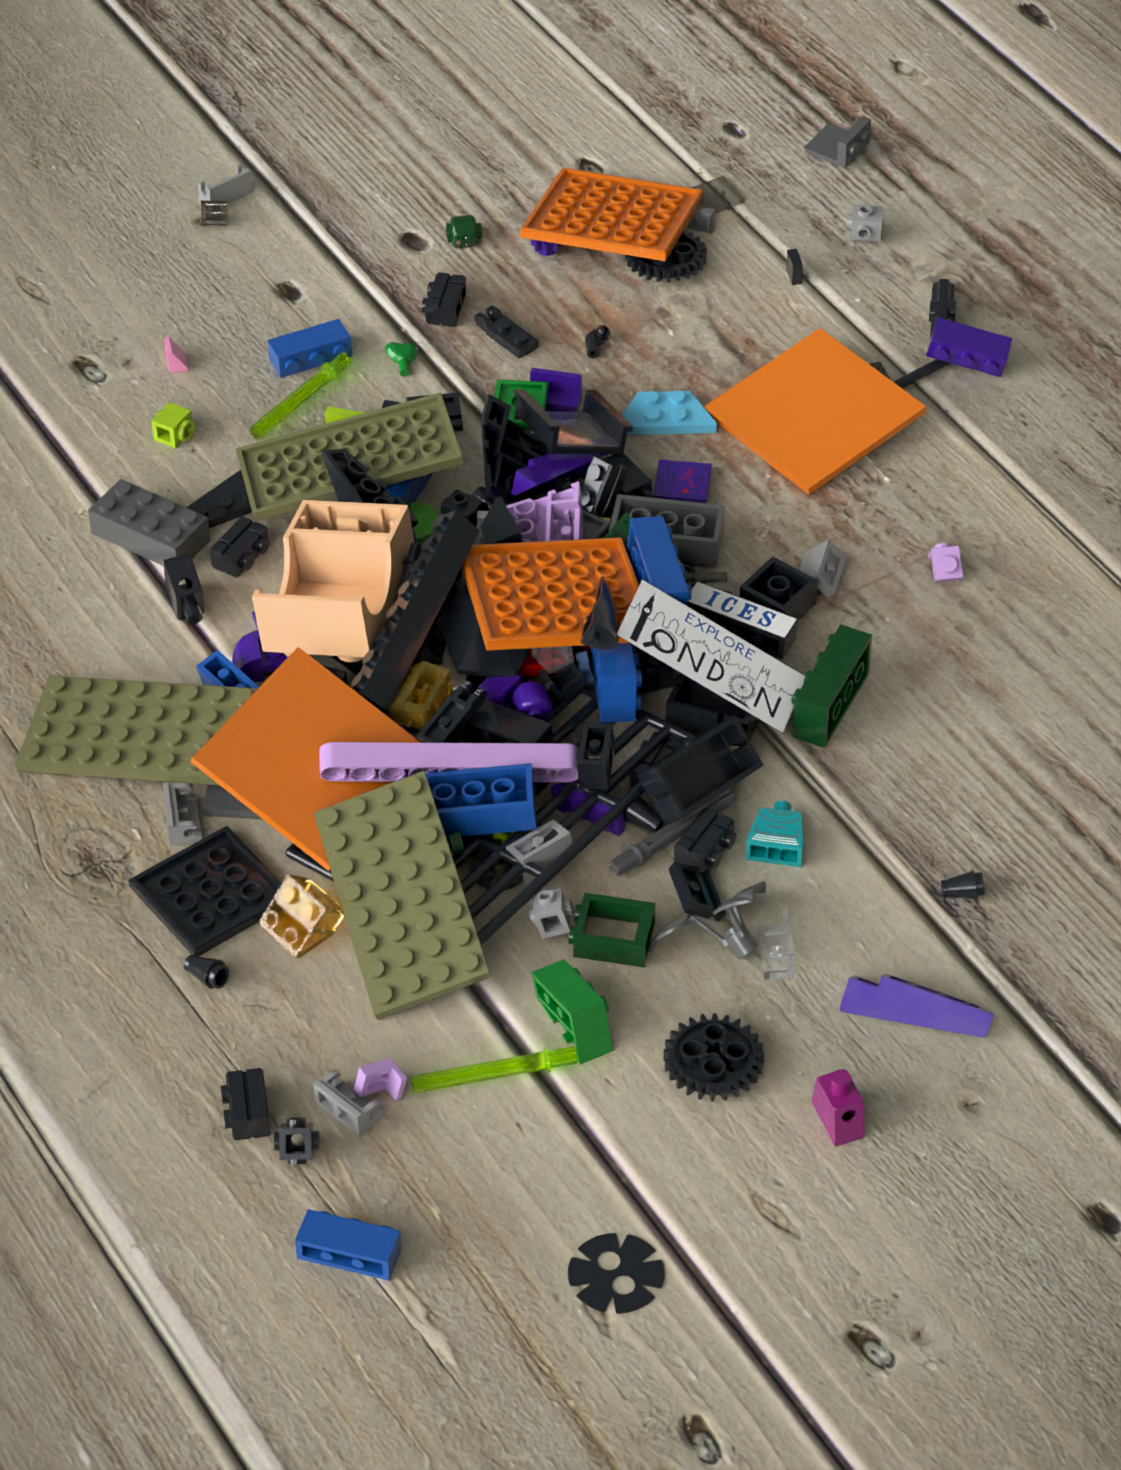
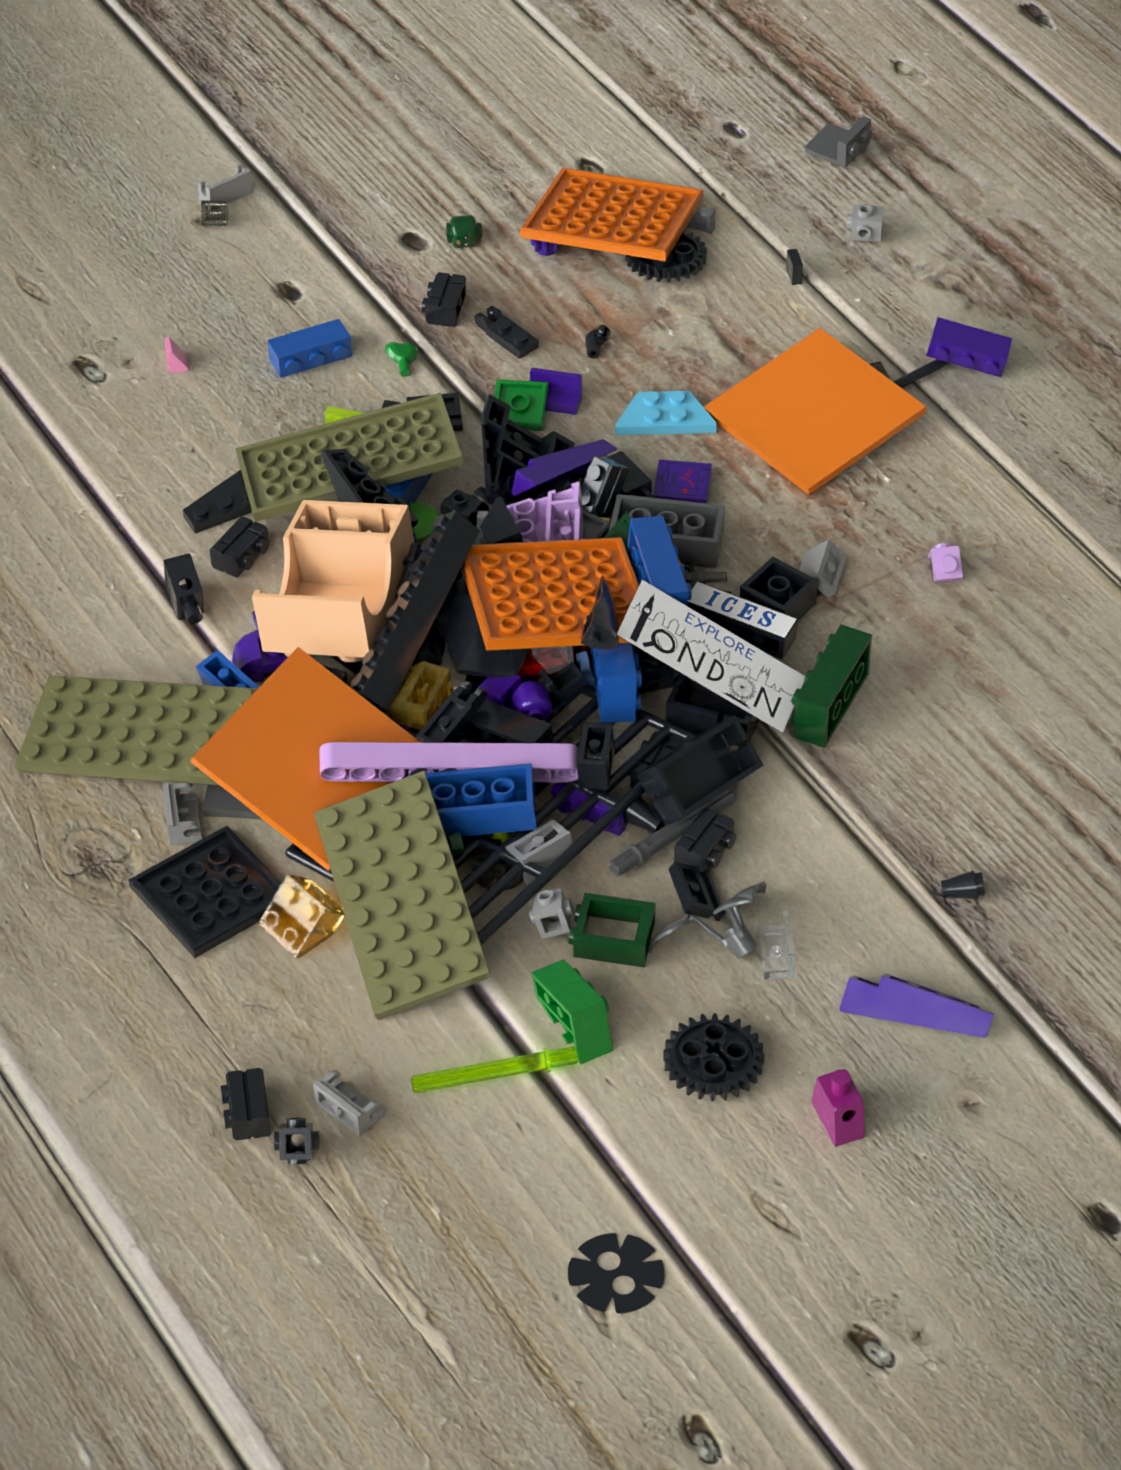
dark grey brick [88,479,210,566] -> none
lime brick [151,402,196,449] -> none
black cone [184,954,229,989] -> none
clear neon green axle [249,352,352,439] -> none
blue brick [295,1209,401,1281] -> none
lavender bracket [354,1058,407,1101] -> none
black piece [513,389,633,454] -> none
clear smoke piece [691,176,745,214] -> none
teal torso [746,801,803,867] -> none
black piece [929,279,956,339] -> none

